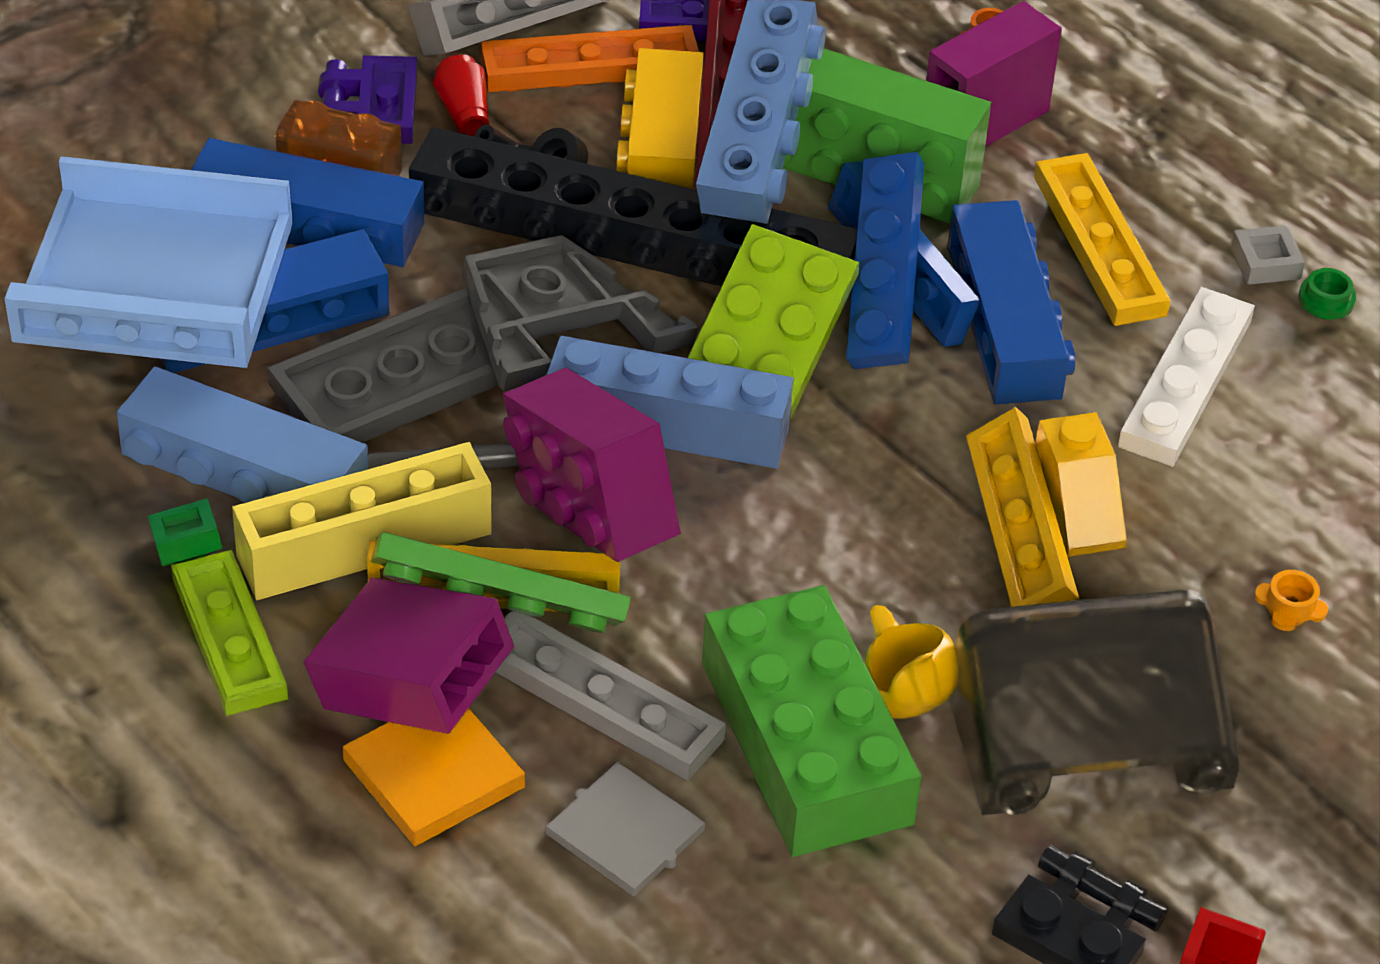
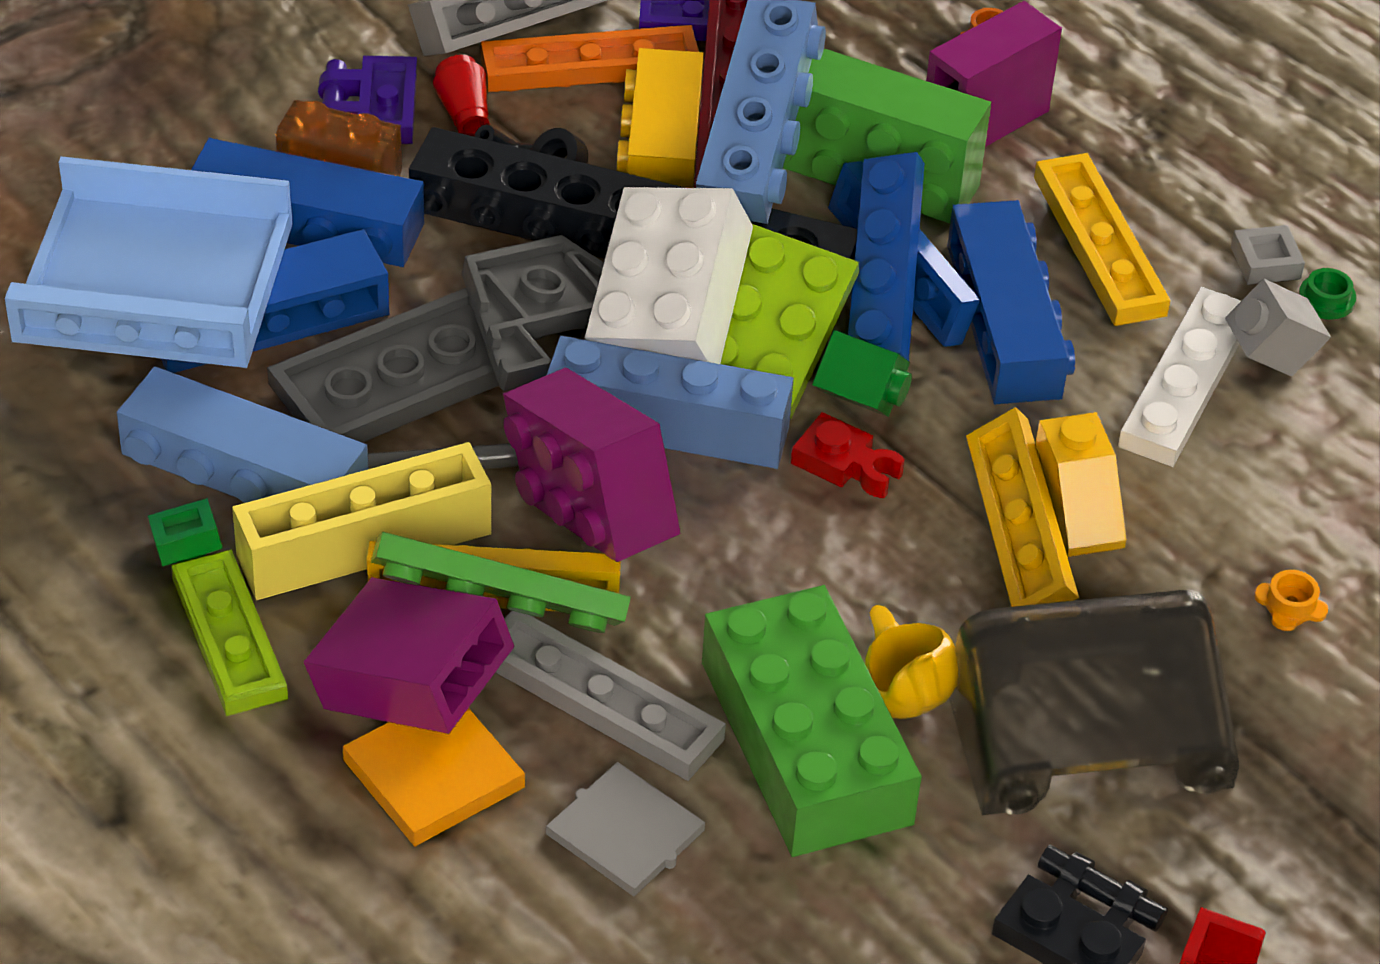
none -> white brick [585,187,753,364]
none -> red plate [791,412,905,498]
none -> green brick [812,330,912,417]
none -> light grey brick [1225,278,1331,376]

